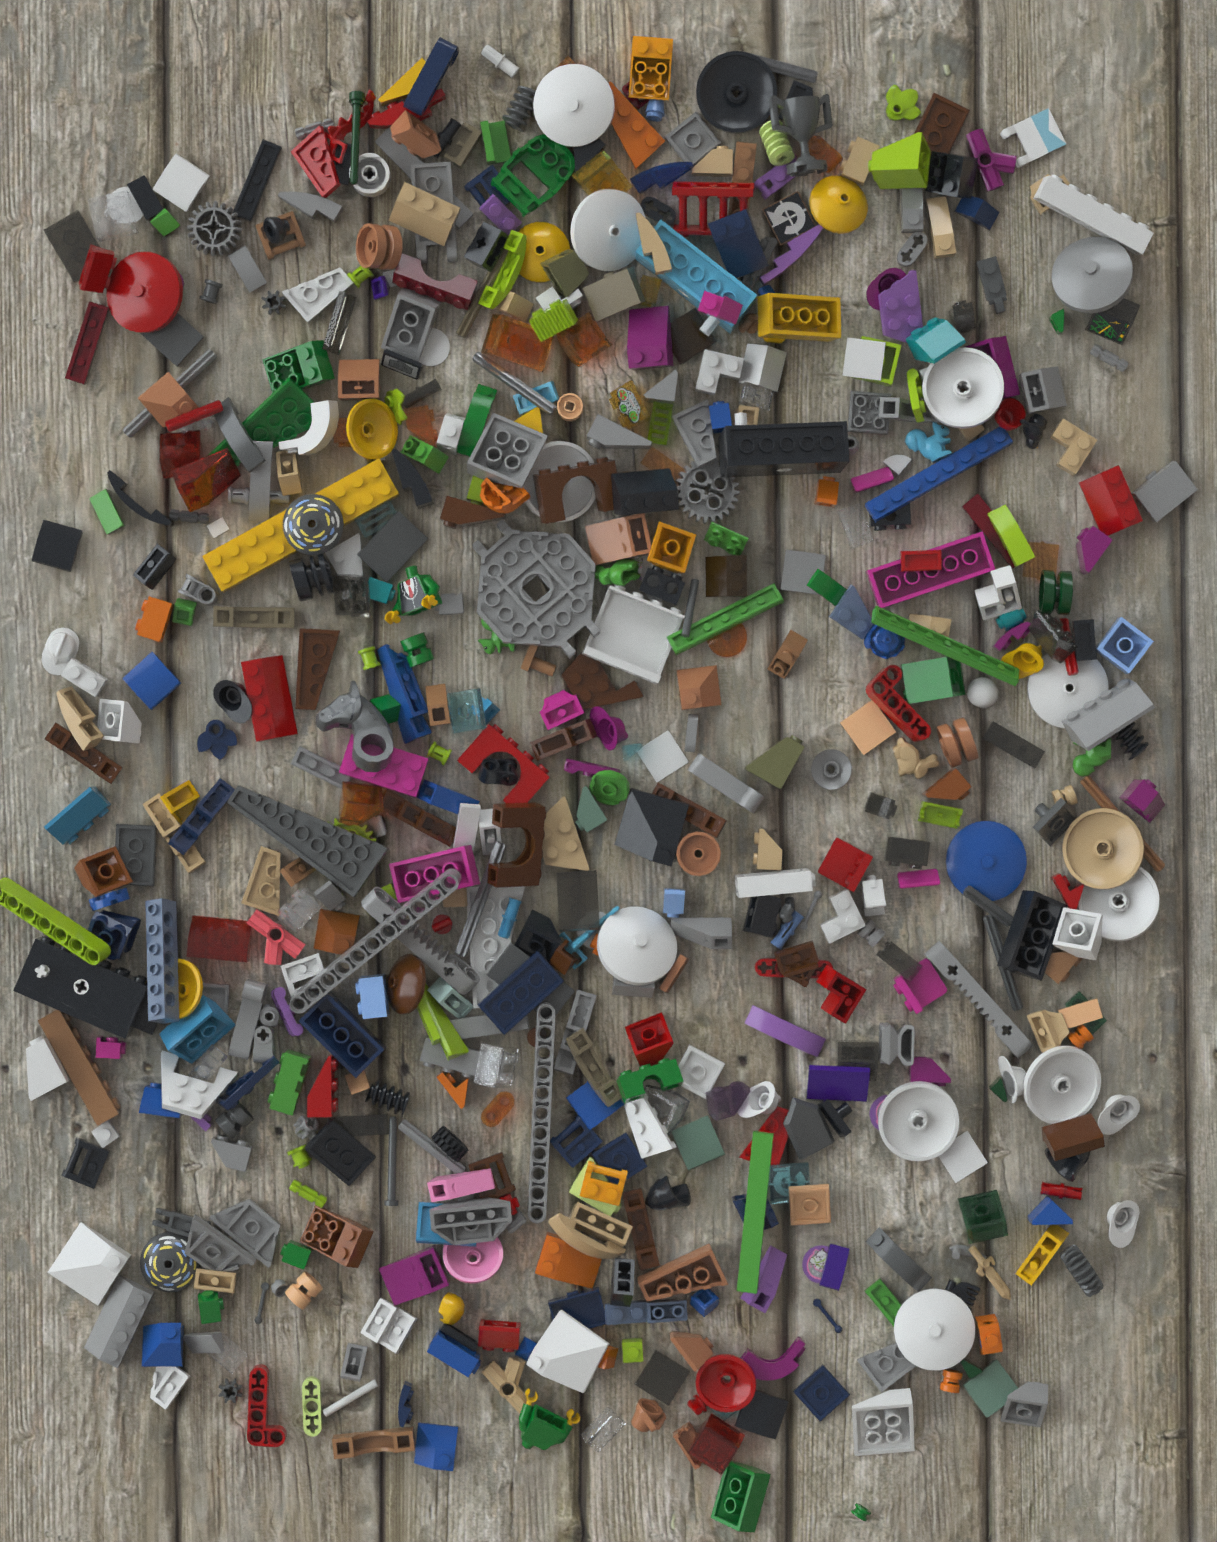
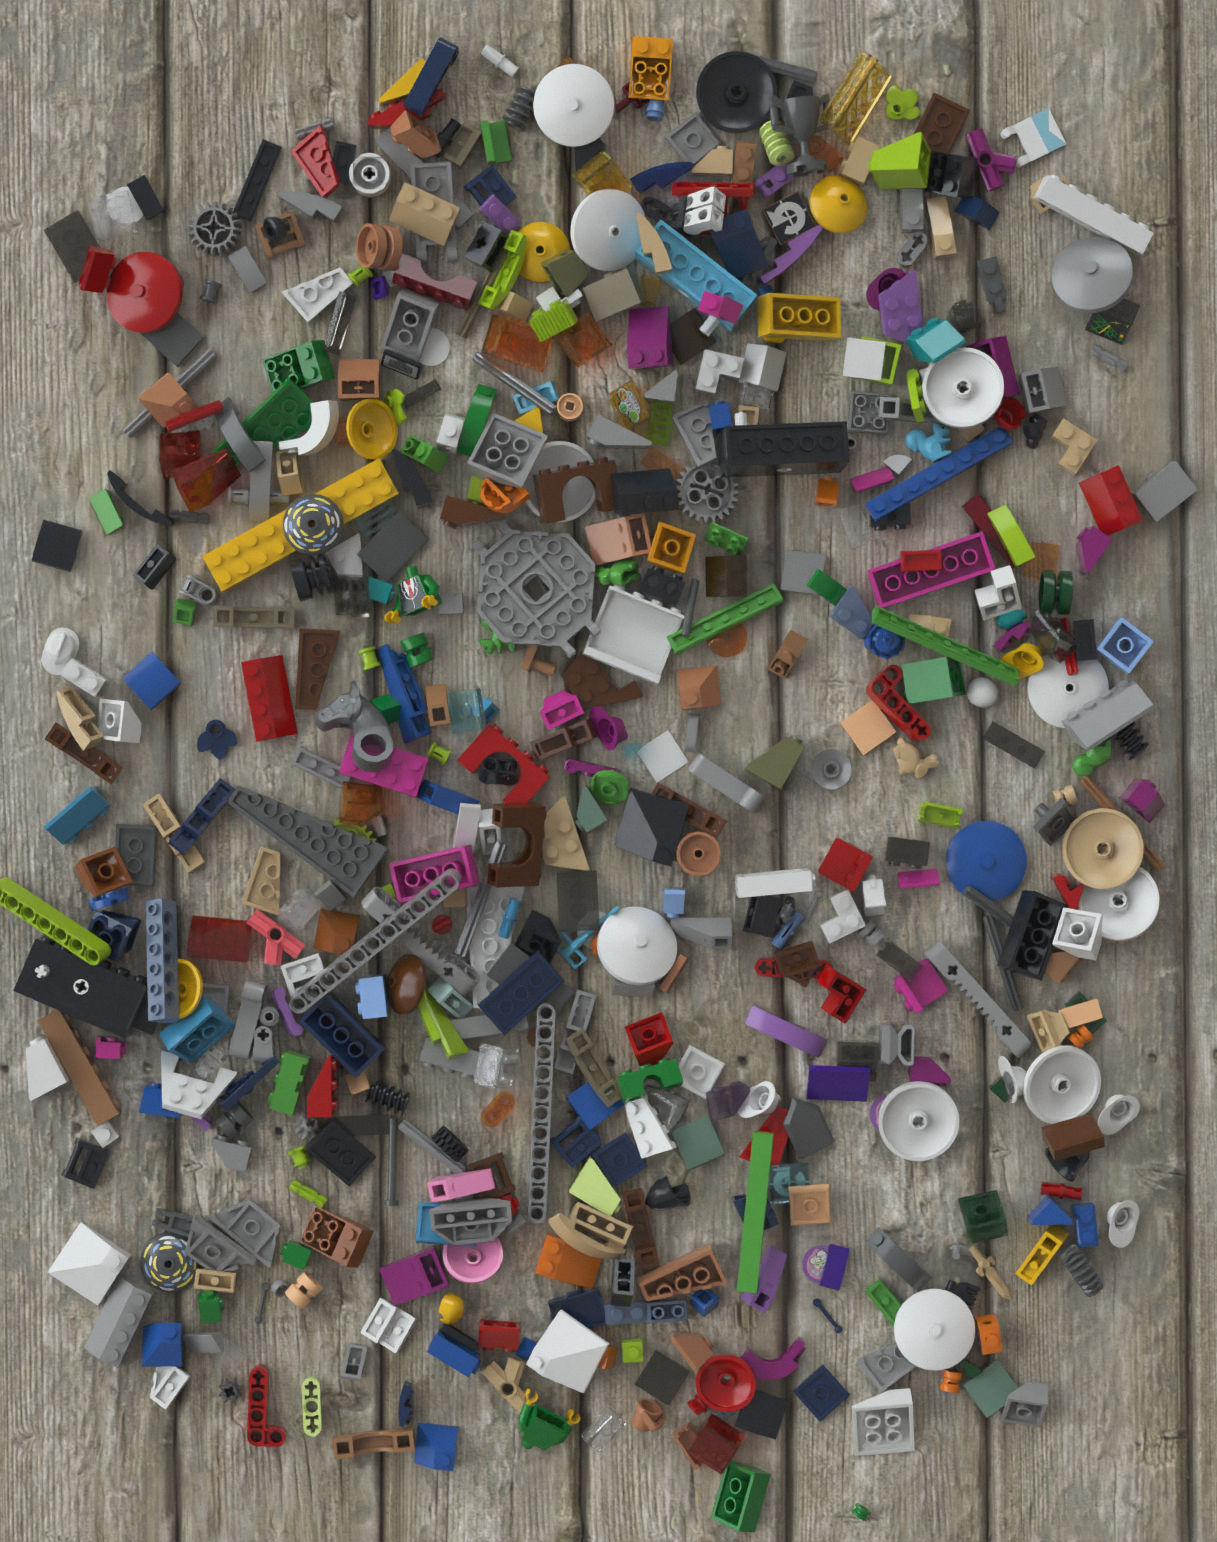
dark red plate [65,301,109,385] -> none
orange brick [135,596,174,642] -> none
bright green slope [150,208,180,236] -> none
white slope [152,153,210,212] -> none
yellow slope [160,780,200,826] -> none
white sticker [207,517,229,538] -> none
black piece [213,680,253,723] -> none
dark grey gear [261,290,286,315] -> none
medium nougat slope [280,857,316,887] -> none
white bar [322,1379,378,1417] -> none
red piece [325,90,376,164] -> none
dark green piece [349,91,365,185] -> none
reddish brown slope [376,789,456,847] -> none
clear orange slope [404,405,438,447] -> none
orange slope [437,1071,469,1109] -> none
green slope [491,134,575,217] -> none
reddish brown panel [549,939,578,976] -> none
light orange plate [580,1161,628,1206] -> none
orange wing [609,81,665,169] -> none
medium nougat plate [738,313,758,334] -> none
tan slope [753,828,782,870] -> none
black tile [817,1099,852,1137] -> none
clear smoke slope [863,792,898,820] -> none
dark orange slope [922,768,972,800] -> none
nougat wheel [936,717,979,768] -> none
white sticker [939,1131,988,1183] -> none
green slope [1049,308,1064,335] -> none
none -> white hips [670,186,726,237]
none -> clear yellow fence [818,50,891,145]
none -> blue brick [1072,1203,1099,1247]

